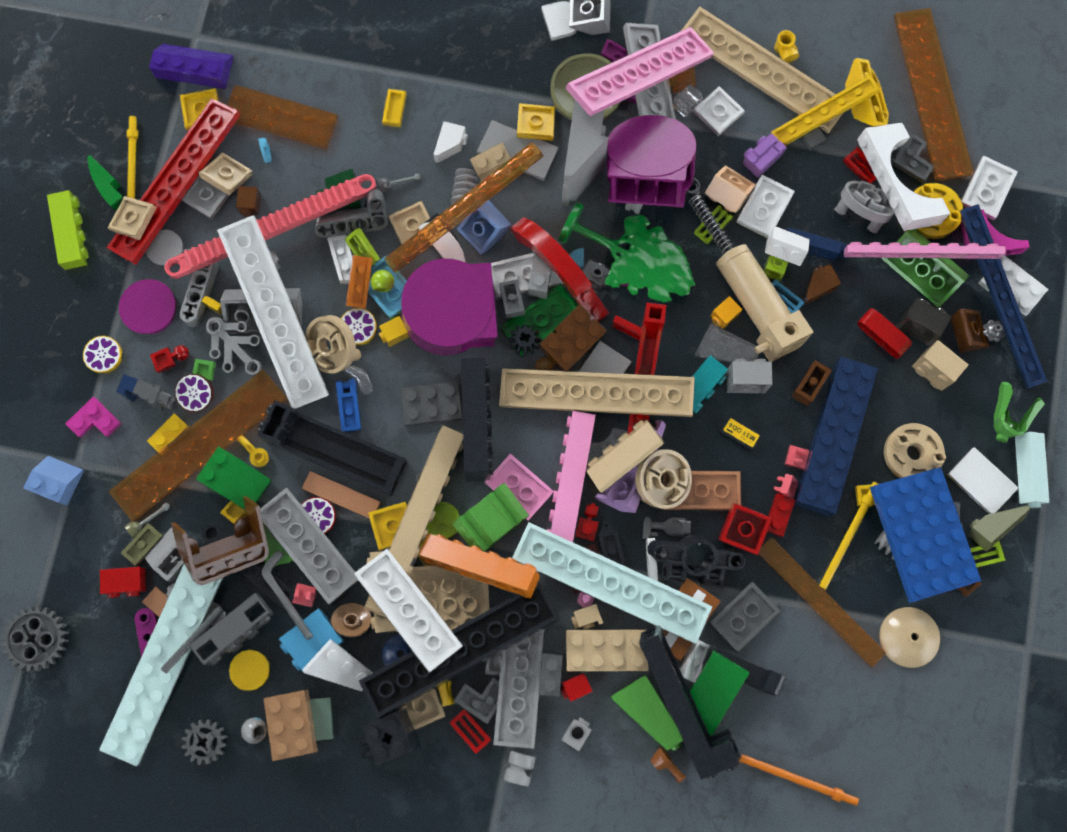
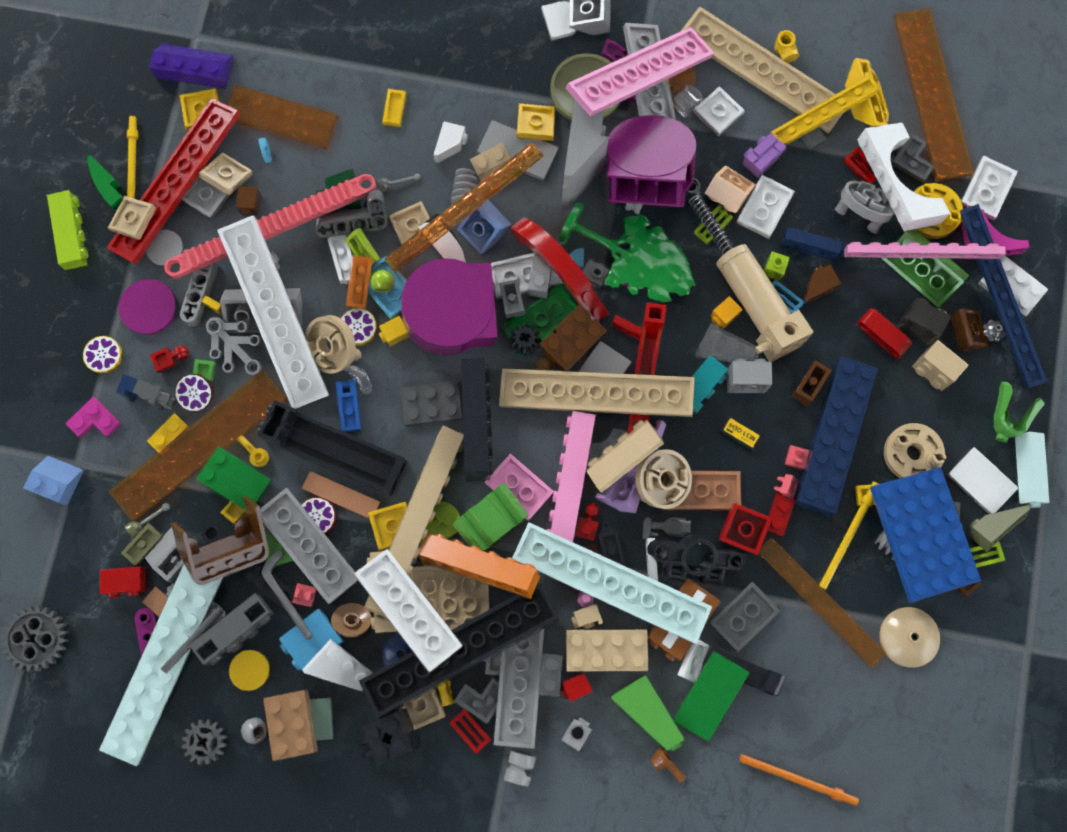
black brick [639,625,740,780] -> none
white brick [765,226,810,266] -> none

